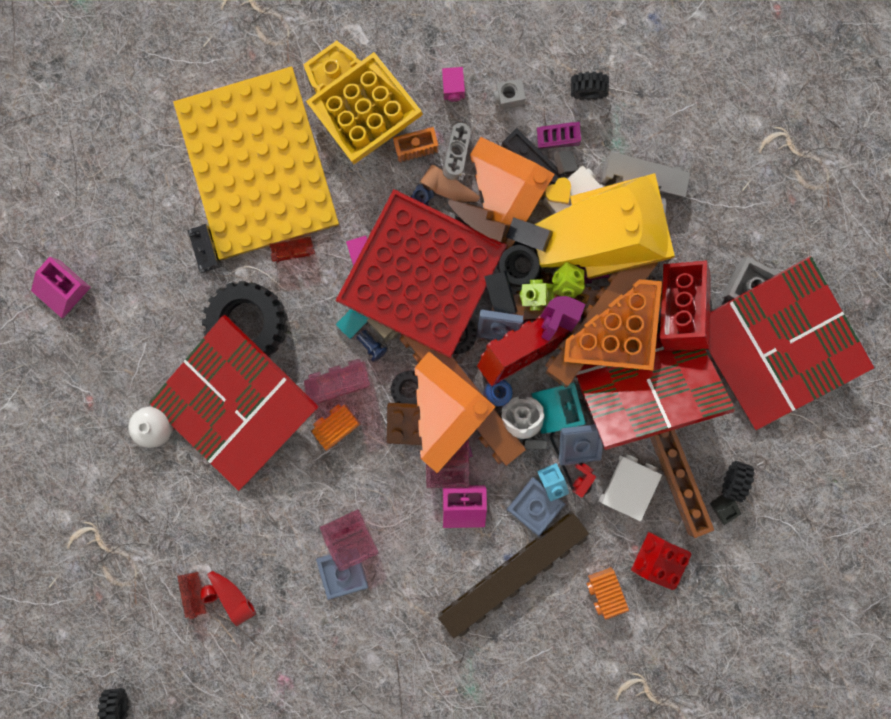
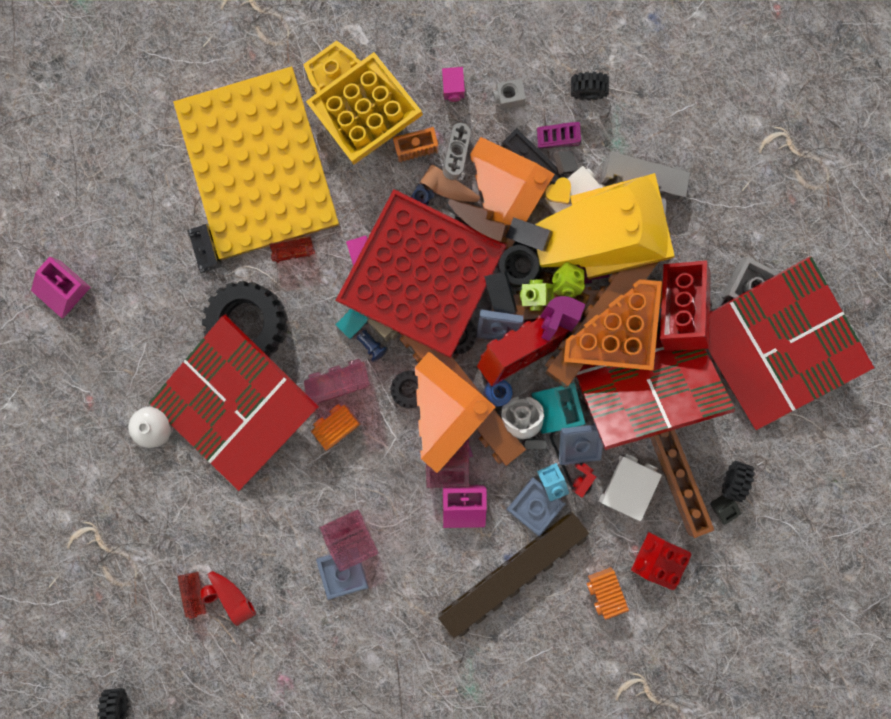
reddish brown plate [386,403,422,445] -> none

